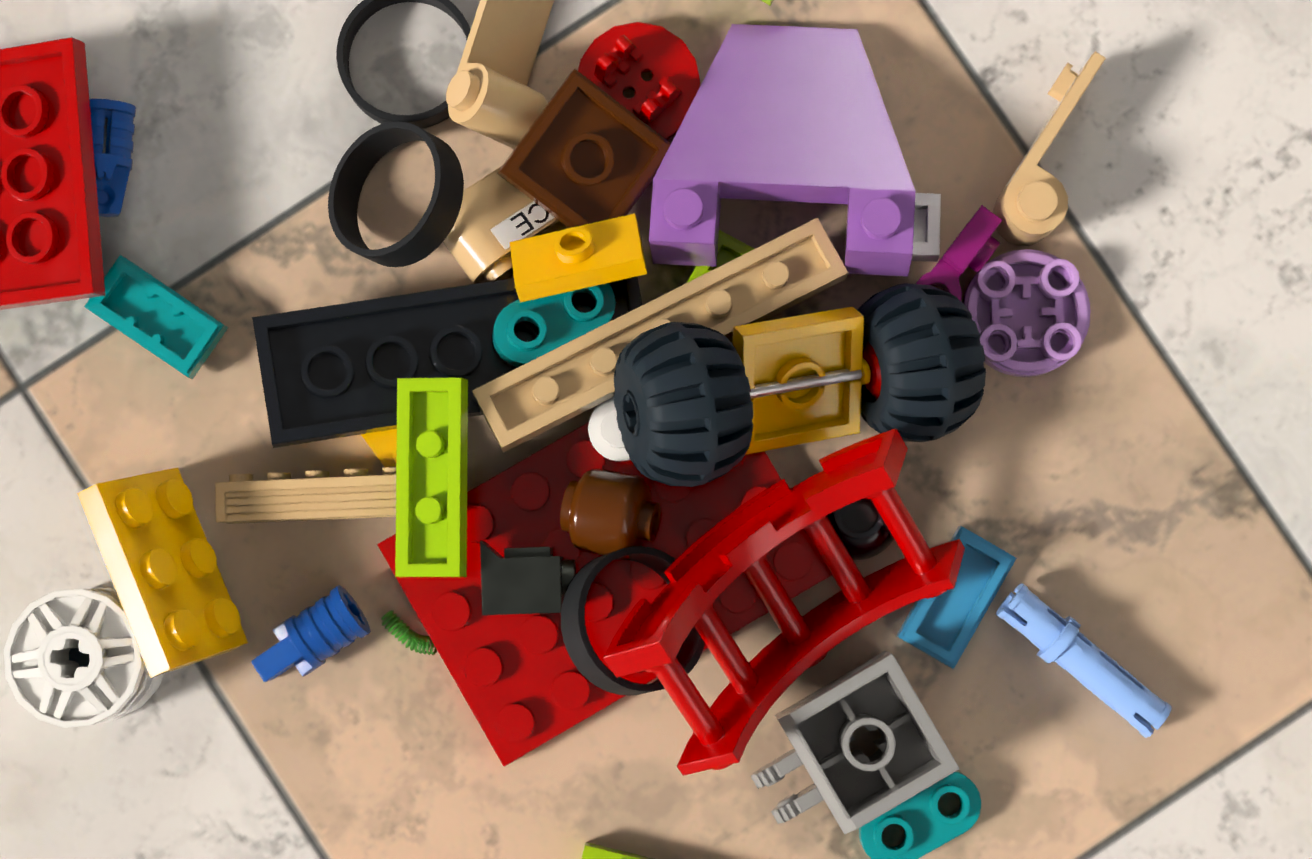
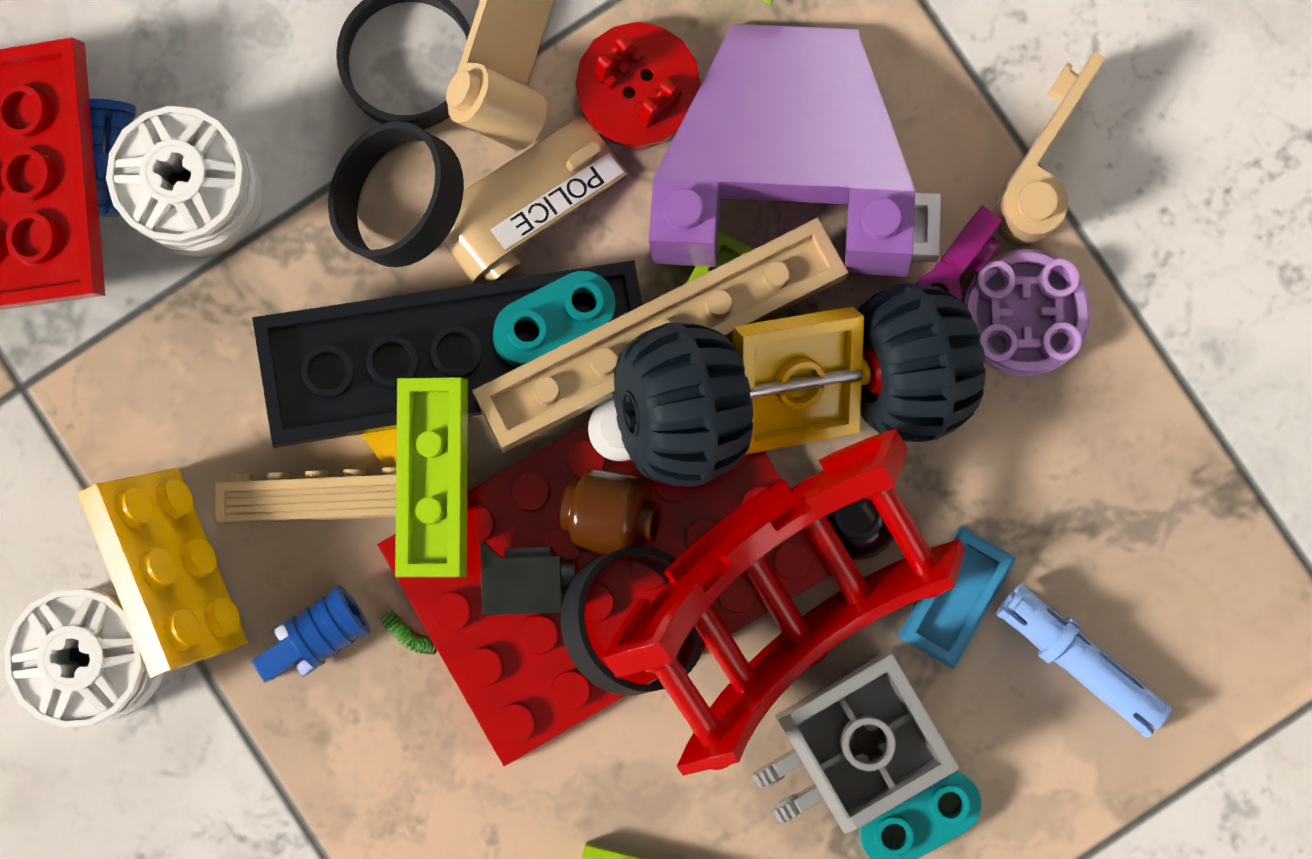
teal plate [84,255,229,379] -> none
reddish brown tile [497,69,671,228] -> none
yellow plate [510,213,647,303] -> none
none -> white wheel [106,106,264,257]

